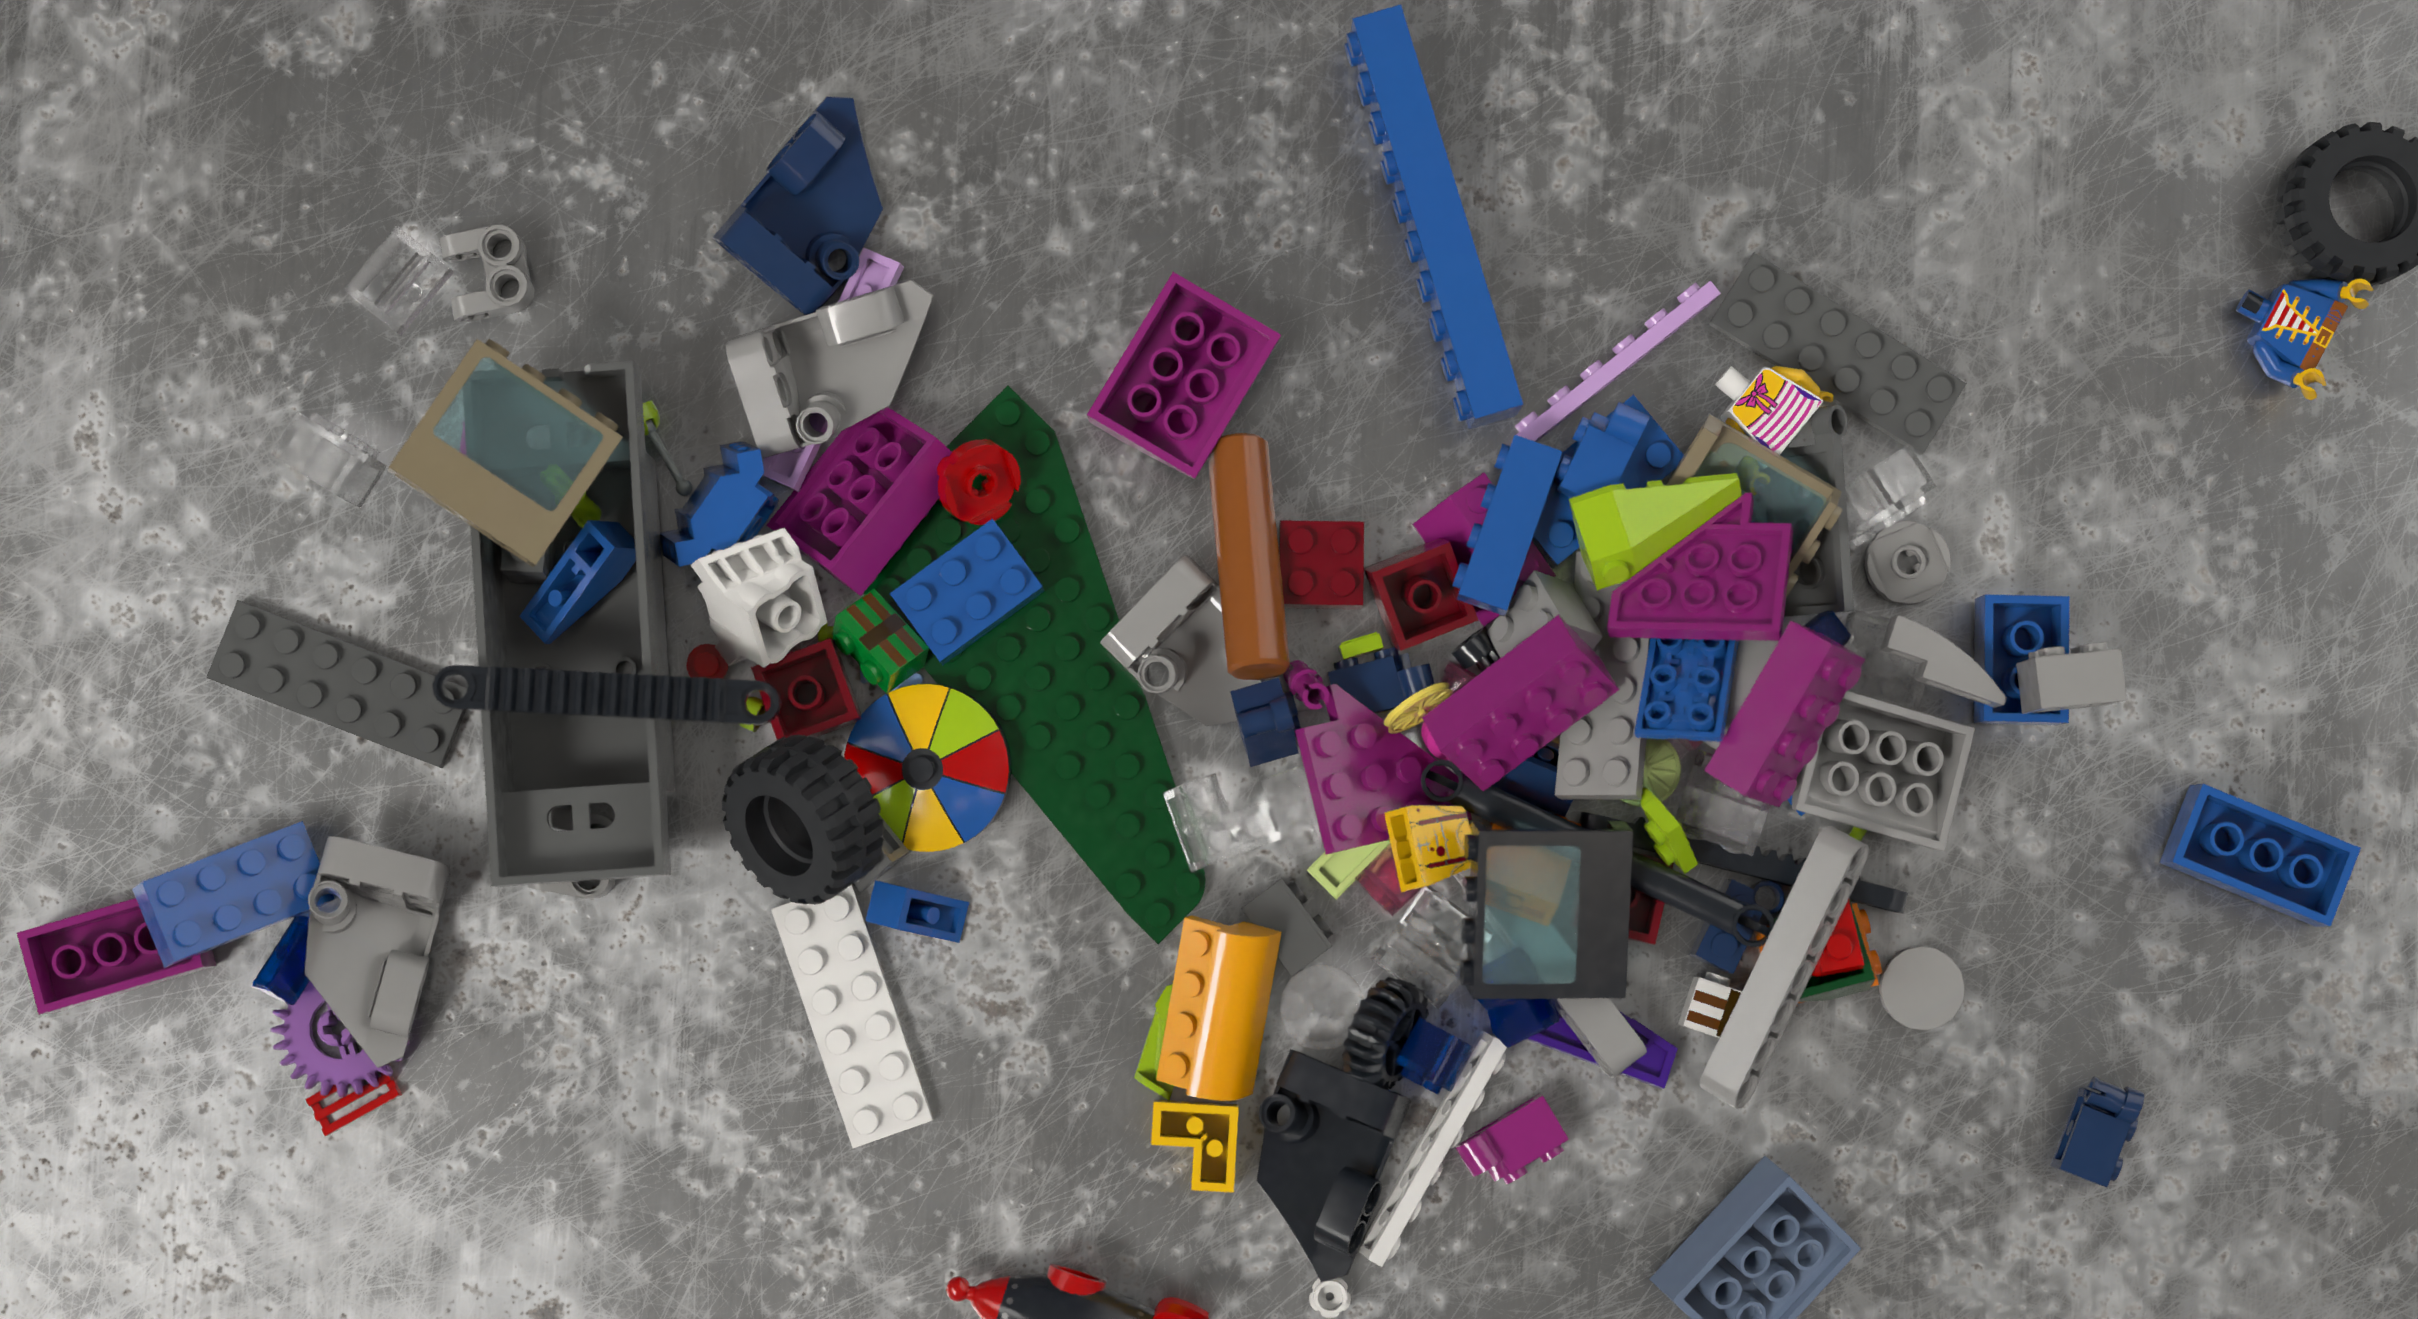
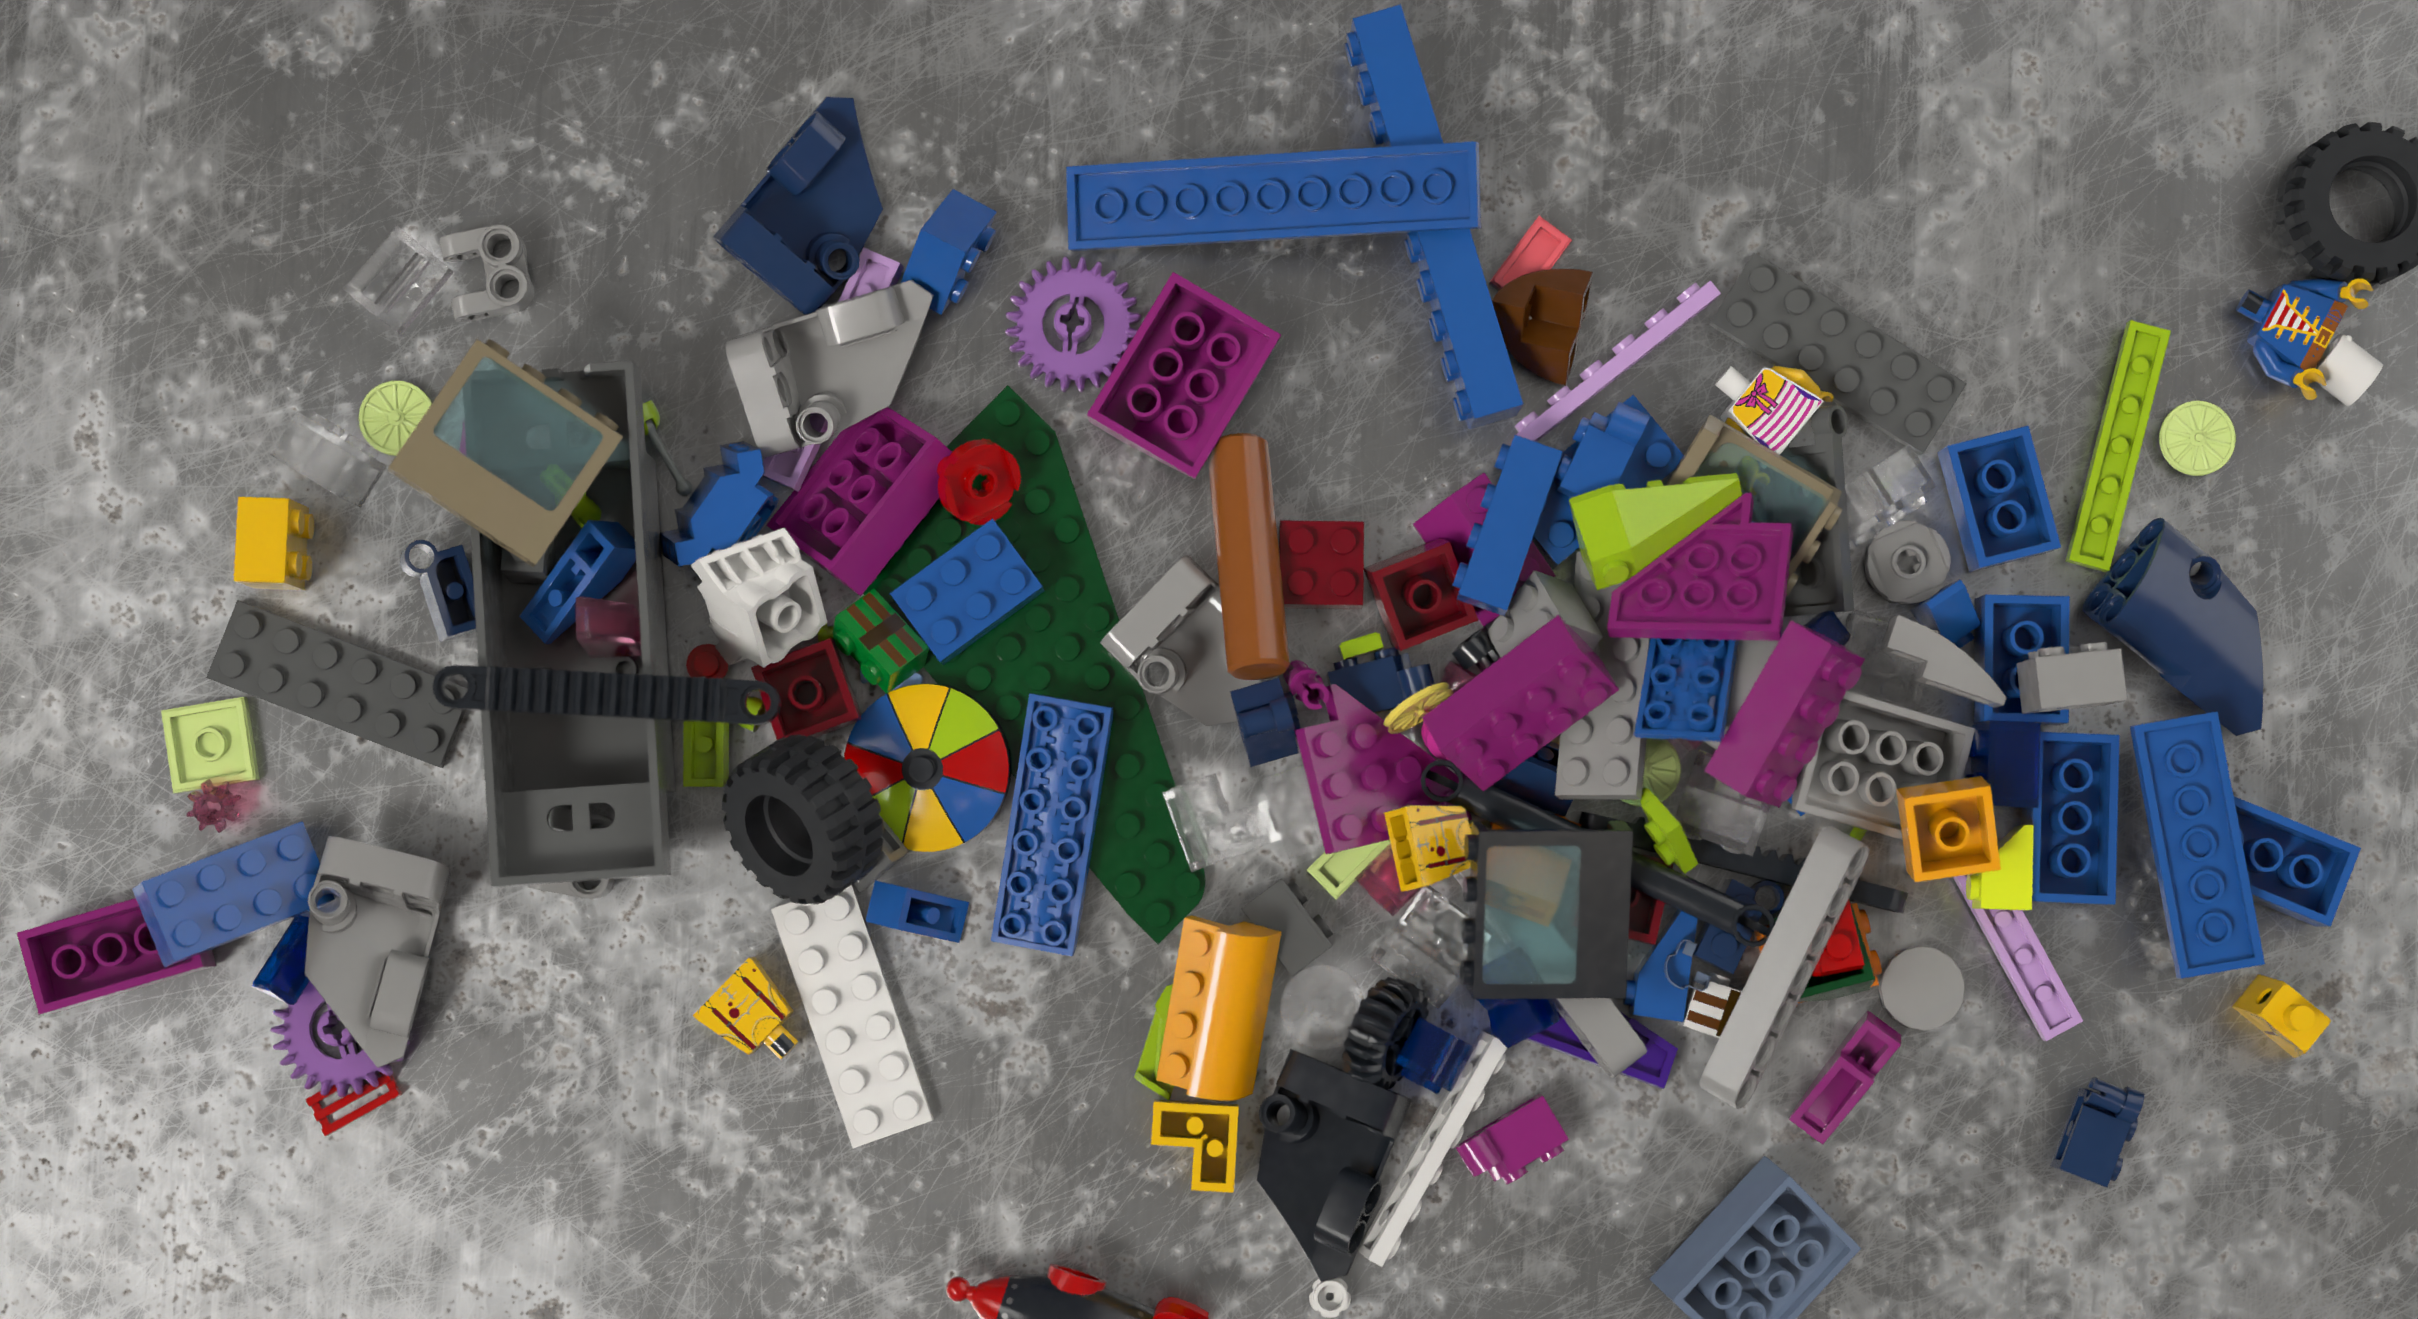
none -> yellowish green tile [161,697,260,794]
none -> clear pink gear [186,779,242,833]
none -> yellow brick [233,497,315,590]
none -> yellowish green wheel [359,380,432,456]
none -> dark blue hinge [400,540,476,642]
none -> clear pink slope [576,597,641,658]
none -> lime plate [683,721,729,787]
none -> yellow torso [693,957,799,1060]
none -> blue brick [901,189,997,315]
none -> blue plate [991,693,1113,956]
none -> medium lavender gear [1005,256,1141,393]
none -> blue plate [1066,141,1481,251]
none -> coral tile [1489,216,1572,291]
none -> reddish brown brick [1492,269,1593,386]
none -> blue slope [1623,909,1698,1022]
none -> sand blue piece [1664,940,1711,991]
none -> magenta slope [1789,1010,1902,1145]
none -> light orange brick [1896,776,2001,882]
none -> blue slope [1910,579,1981,648]
none -> blue brick [1937,425,2061,573]
none -> lavender plate [1953,874,2083,1041]
none -> clear blue brick [1964,721,2041,810]
none -> neon yellow slope [1966,825,2034,910]
none -> blue brick [2021,731,2120,905]
none -> lime plate [2065,320,2171,572]
none -> dark blue panel [2082,518,2263,736]
none -> blue plate [2130,711,2265,979]
none -> yellowish green wheel [2159,401,2236,476]
none -> yellow torso [2232,974,2331,1058]
none -> white piece [2315,333,2383,407]

